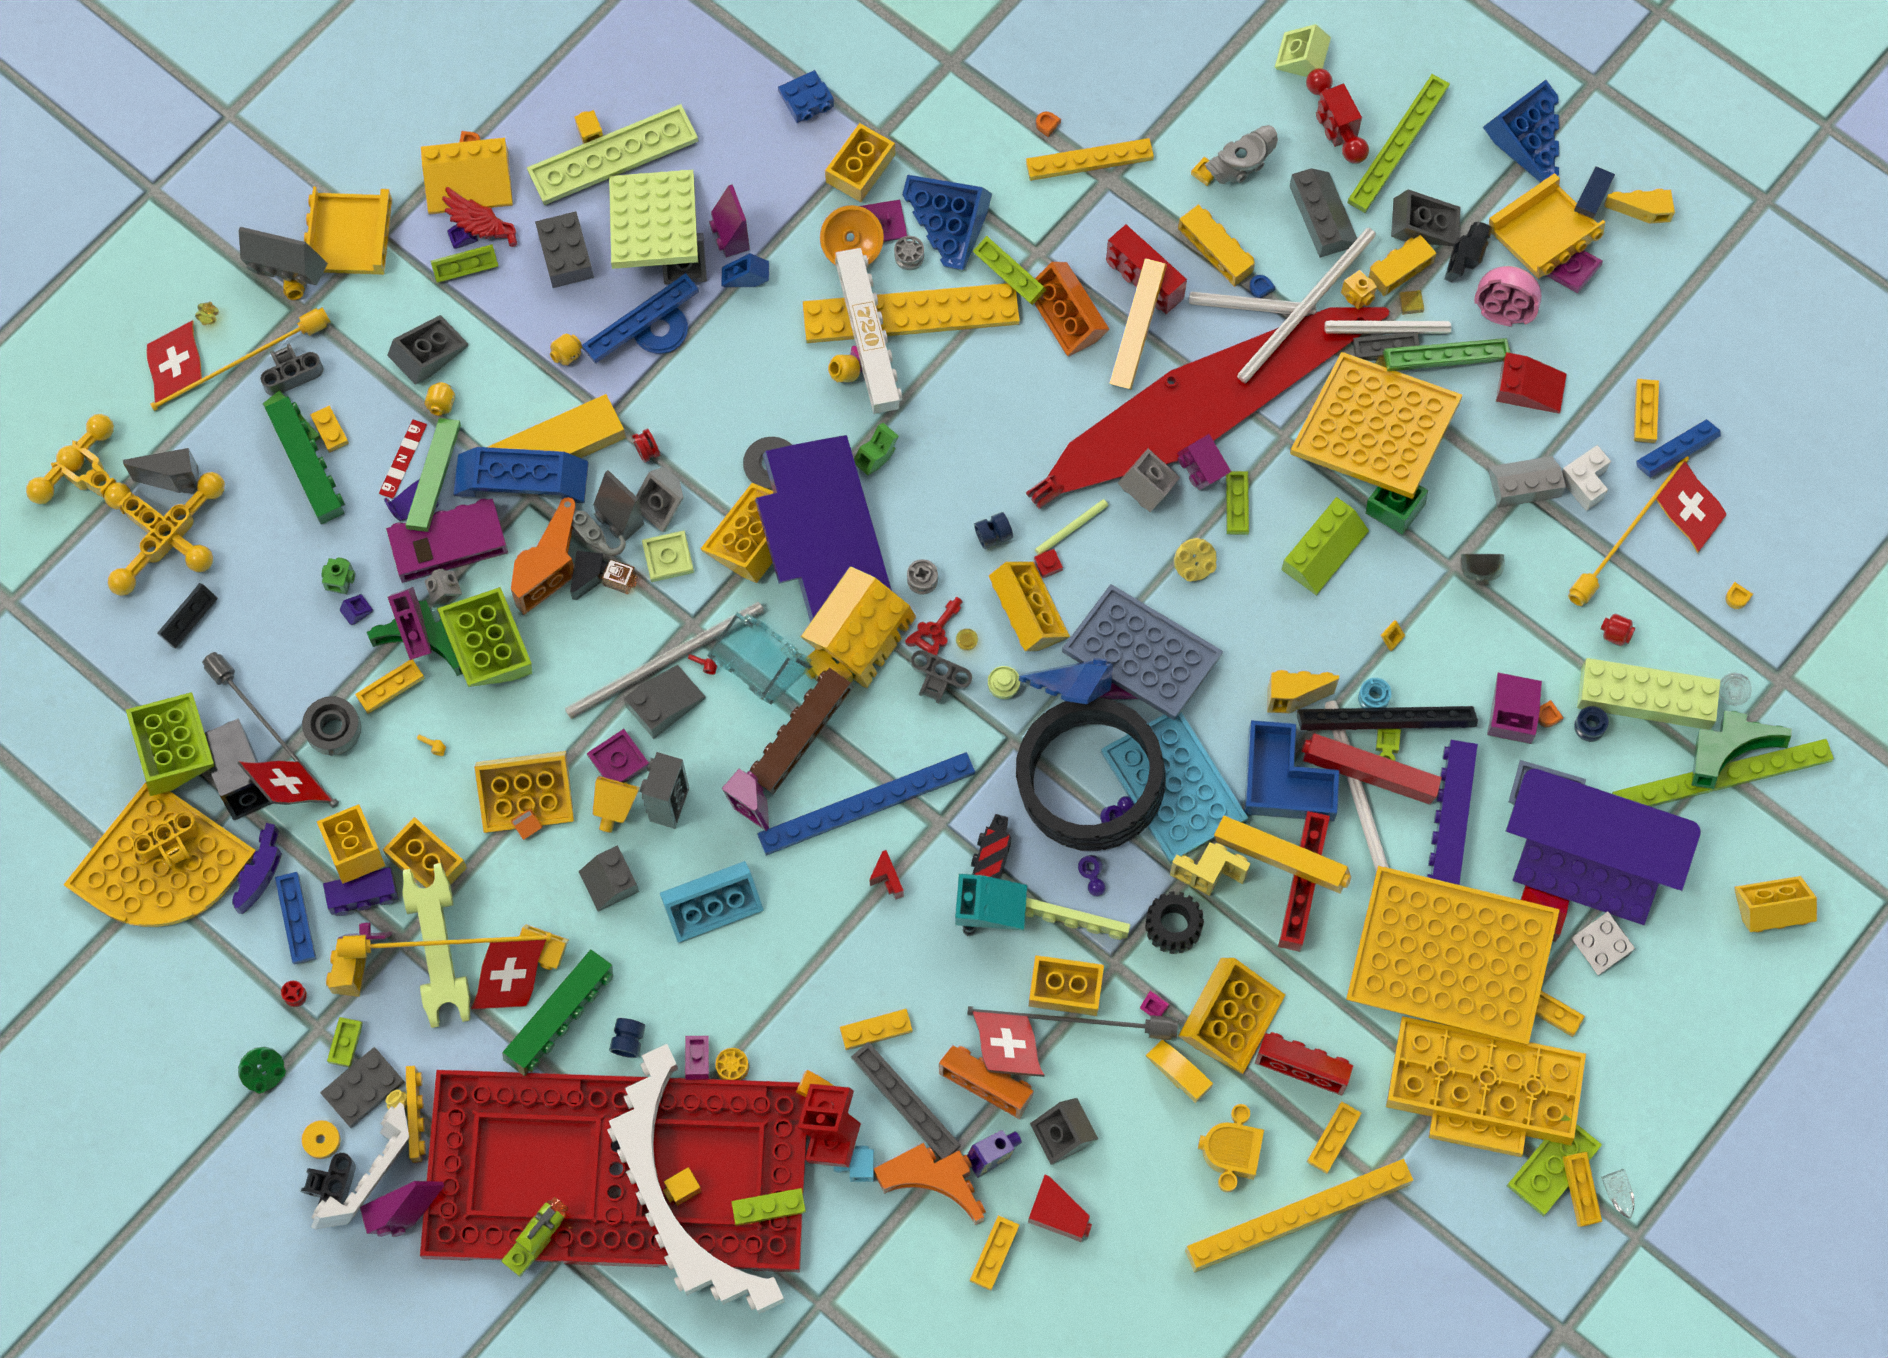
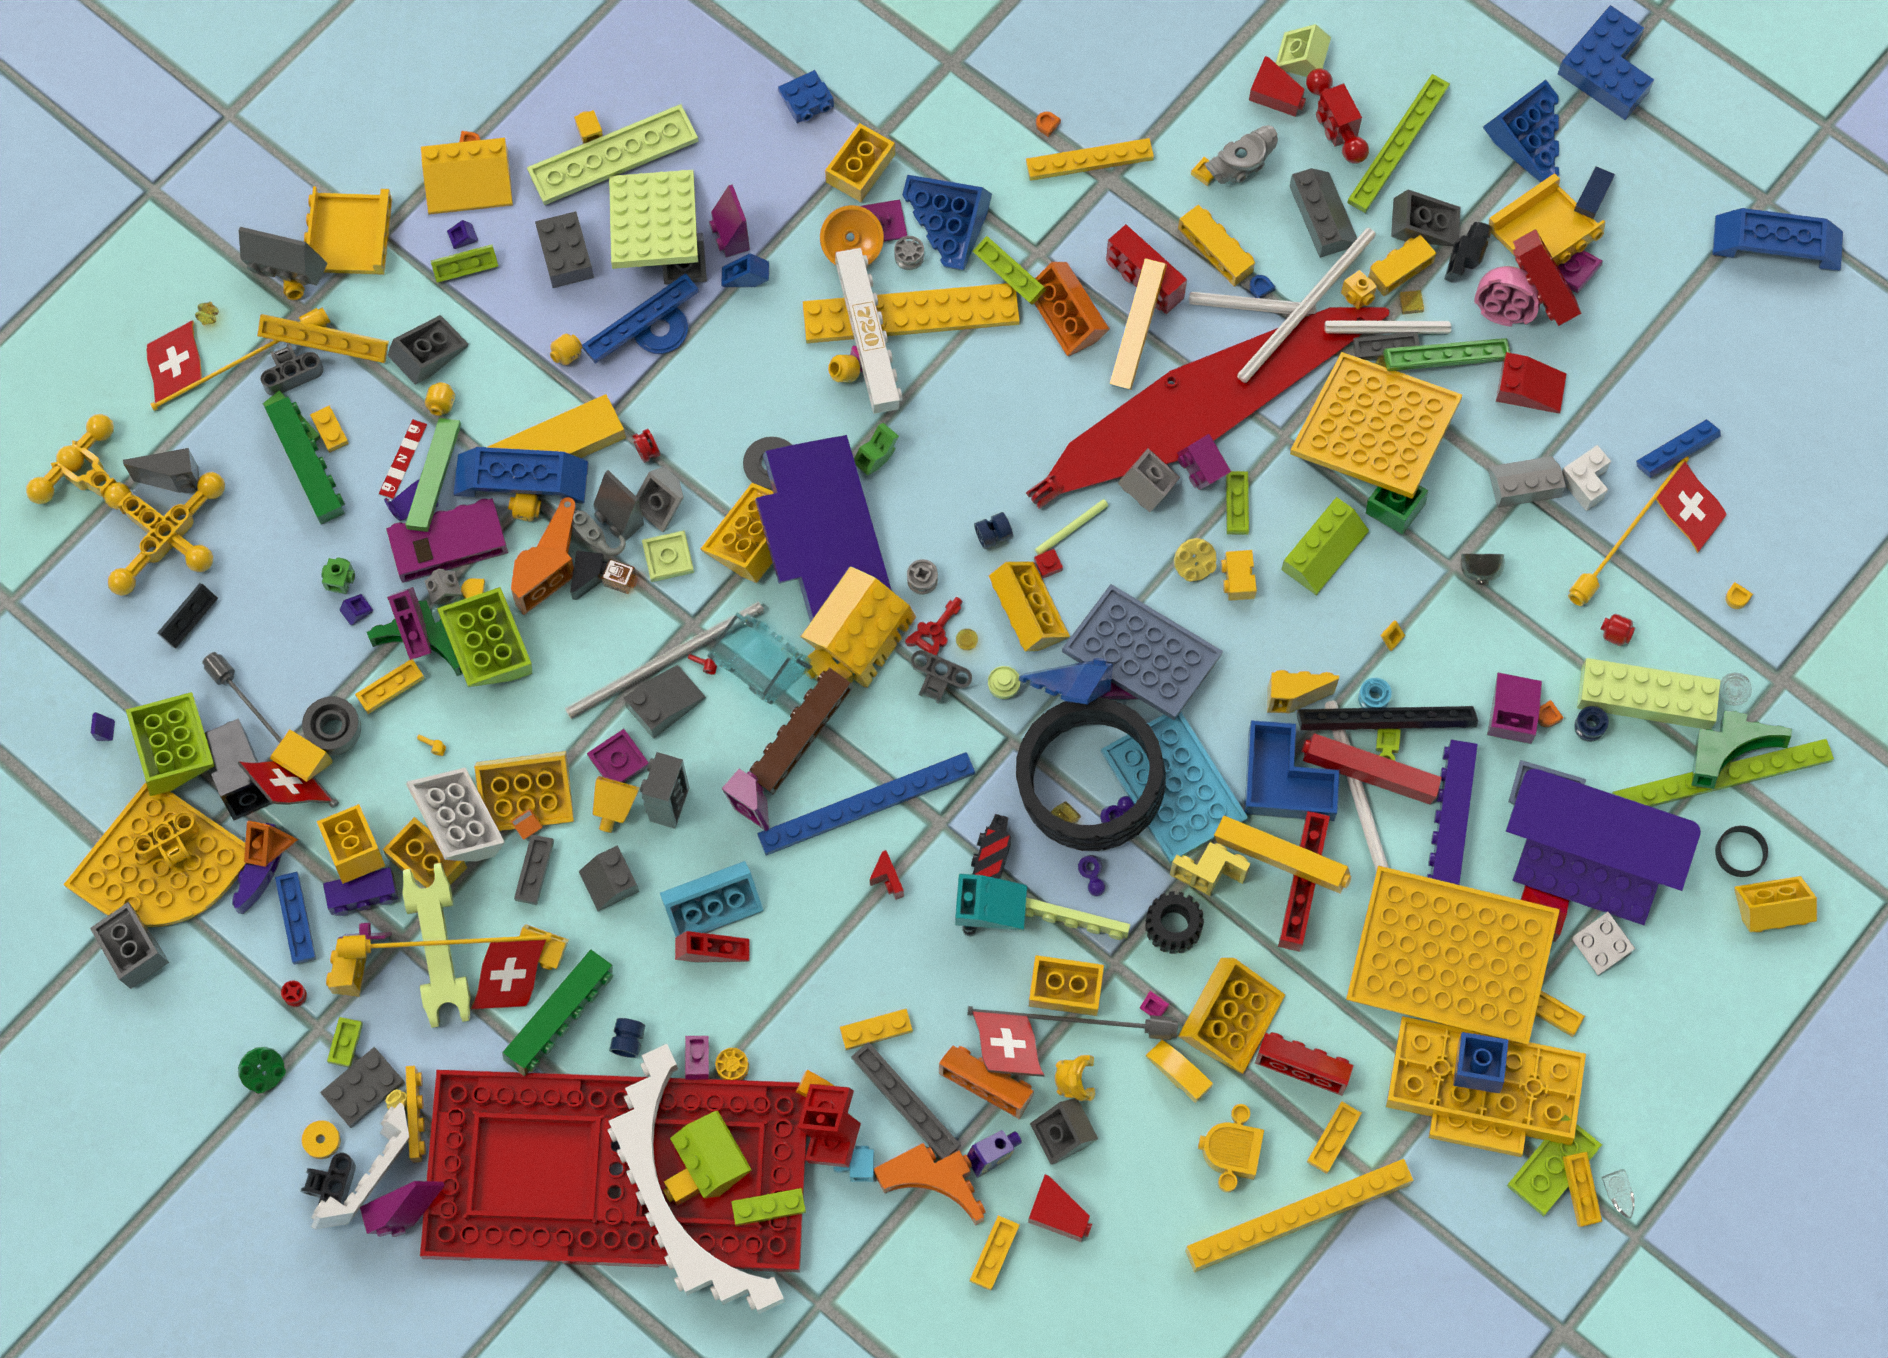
red animal [442,187,517,247] -> none
lime plate [501,1197,568,1277] -> none
yellow slope [1604,188,1675,224] -> none
yellow plate [1634,379,1659,443] -> none
none -> dark purple slope [90,712,115,741]
none -> dark grey slope [90,902,169,989]
none -> orange slope [244,820,298,867]
none -> yellow tile [257,314,389,363]
none -> yellow slope [270,729,333,782]
none -> white slope [406,768,505,862]
none -> yellow tile [461,578,485,599]
none -> yellow head [508,493,541,522]
none -> dark grey plate [514,834,554,905]
none -> lime slope [670,1111,751,1198]
none -> red slope [675,931,749,962]
none -> clear yellow tile [1051,801,1081,823]
none -> yellow helmet [1055,1055,1095,1101]
none -> yellow brick [1221,550,1257,601]
none -> red slope [1249,56,1306,117]
none -> blue brick [1453,1032,1508,1093]
none -> red brick [1512,229,1582,326]
none -> blue piece [1558,5,1654,120]
none -> blue slope [1712,208,1843,271]
none -> black tyre [1715,825,1768,877]

